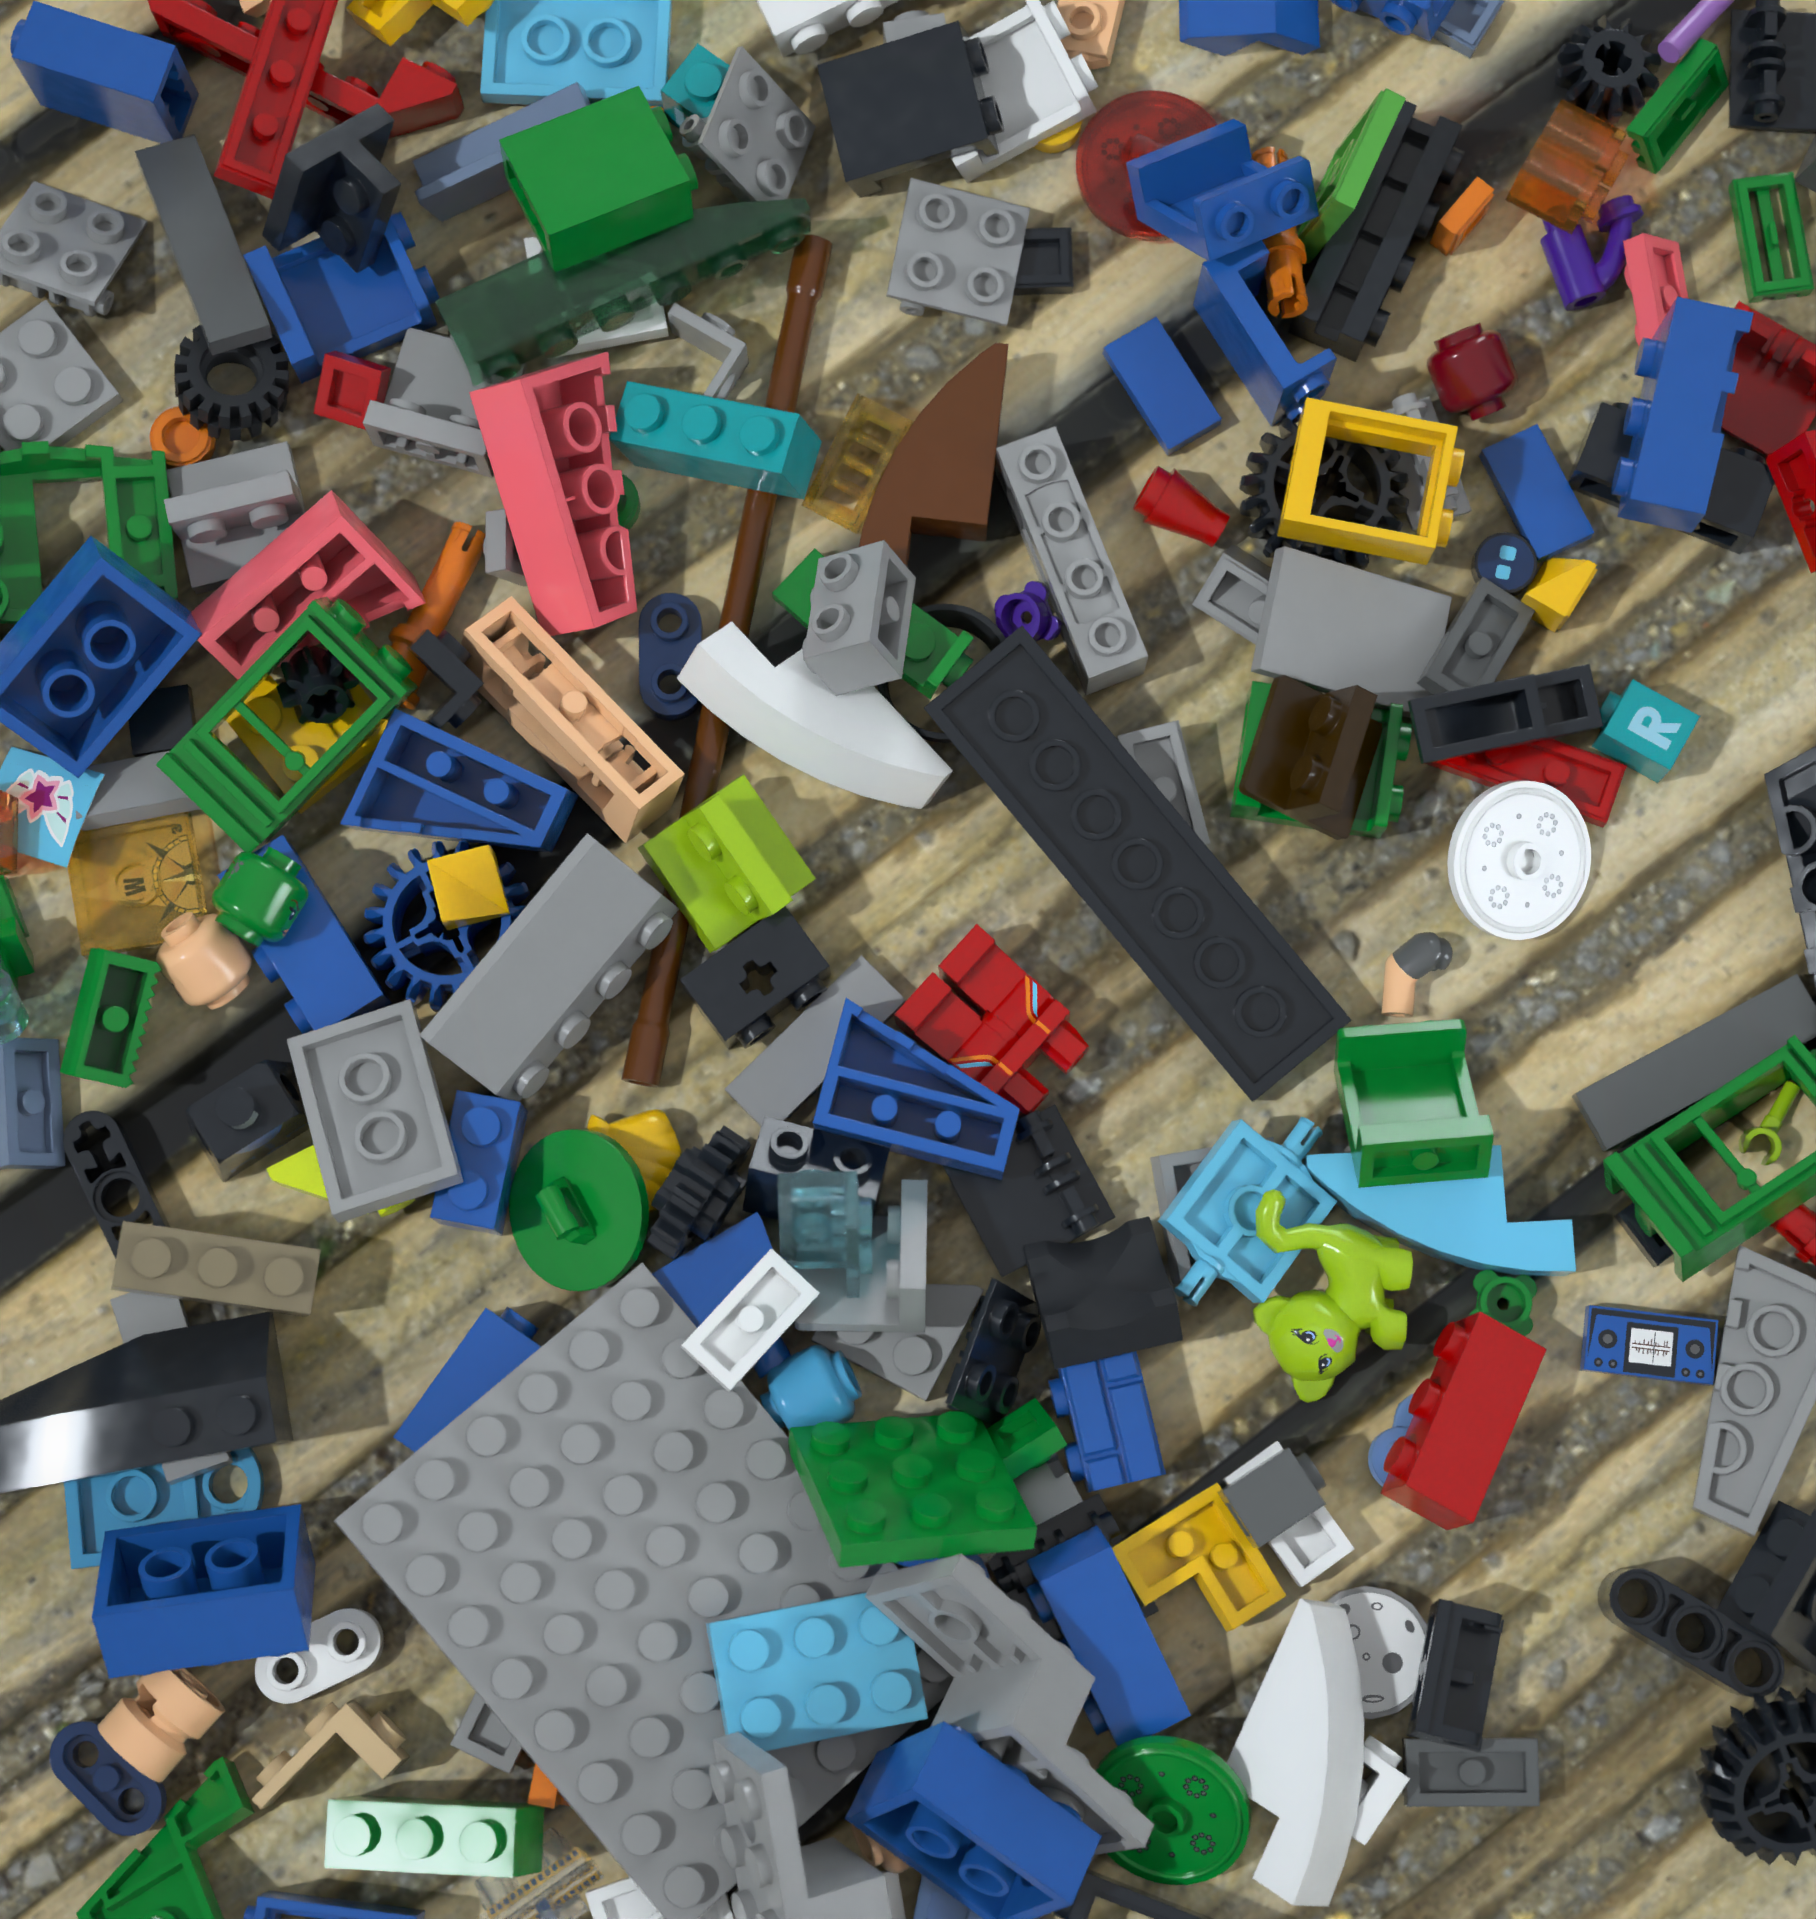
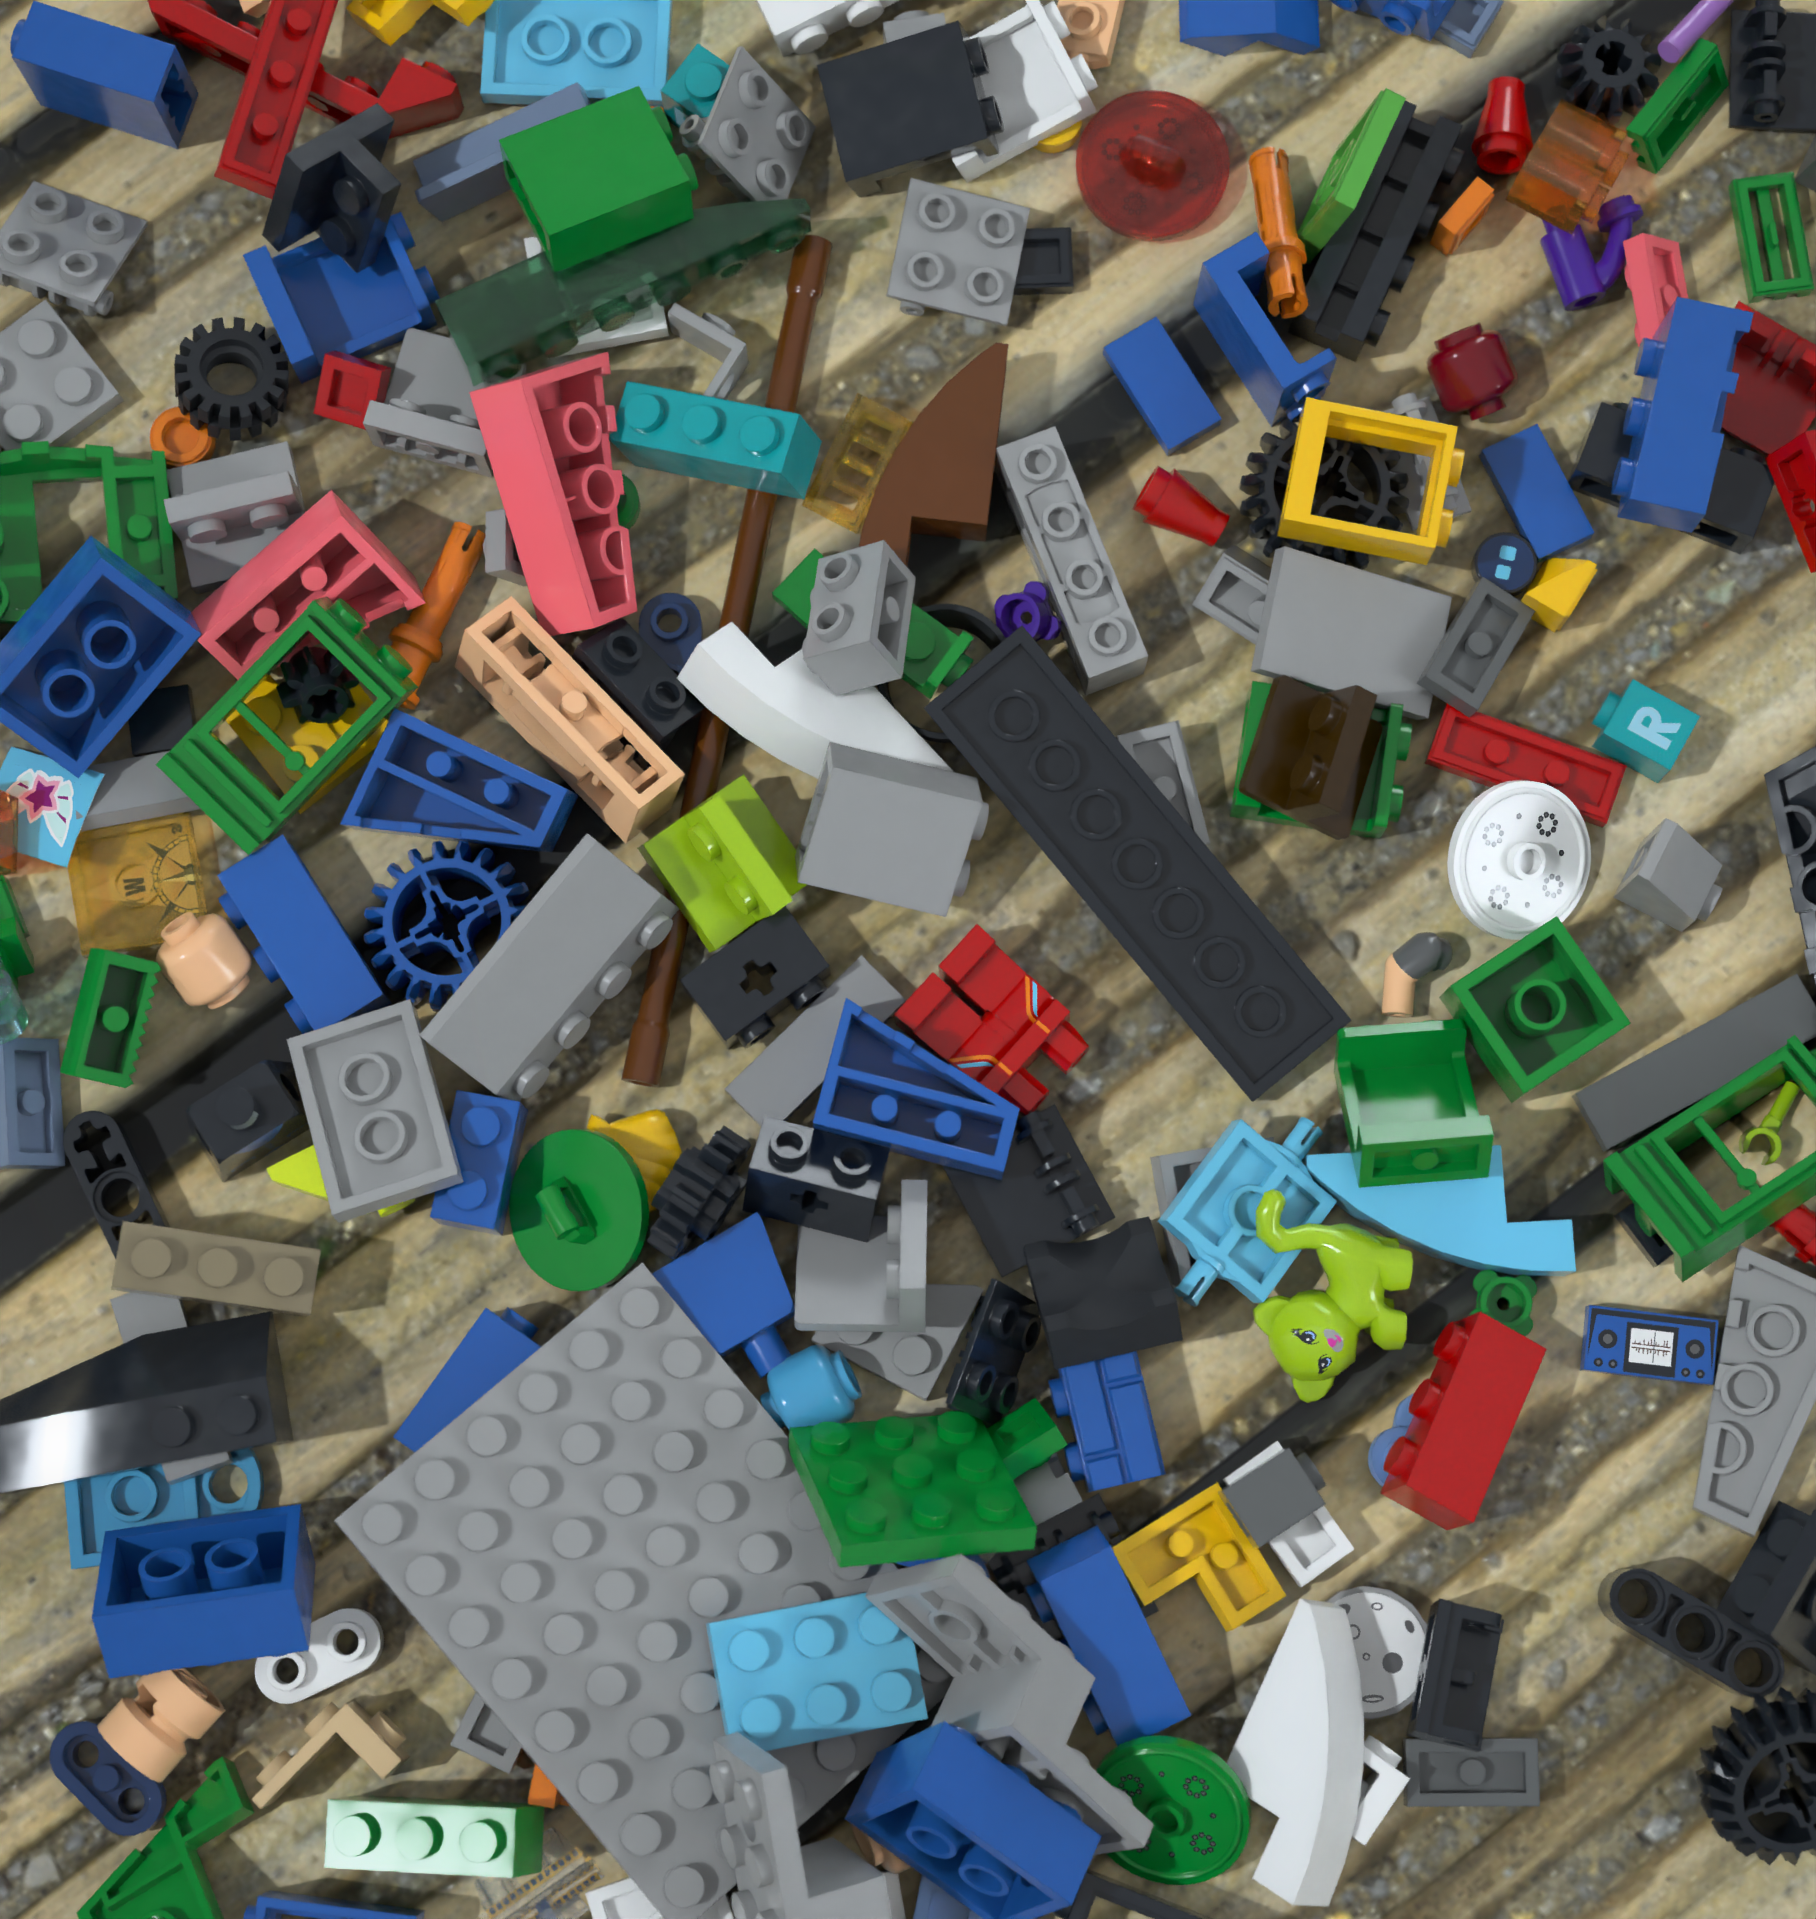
dark grey tile [135,134,272,355] -> none
green head [212,847,309,947] -> none
black bracket [407,629,484,729] -> none
yellow slope [427,845,510,930] -> none
white plate [681,1248,820,1392] -> none
clear light blue bracket [778,1169,872,1298] -> none
blue panel [1126,119,1319,262] -> none
black slope [1408,664,1603,764] -> none
none -> black bracket [572,618,704,771]
none -> light grey brick [795,742,989,917]
none -> green brick [1439,916,1631,1103]
none -> red cone [1472,76,1534,174]
none -> light grey slope [1613,818,1723,932]

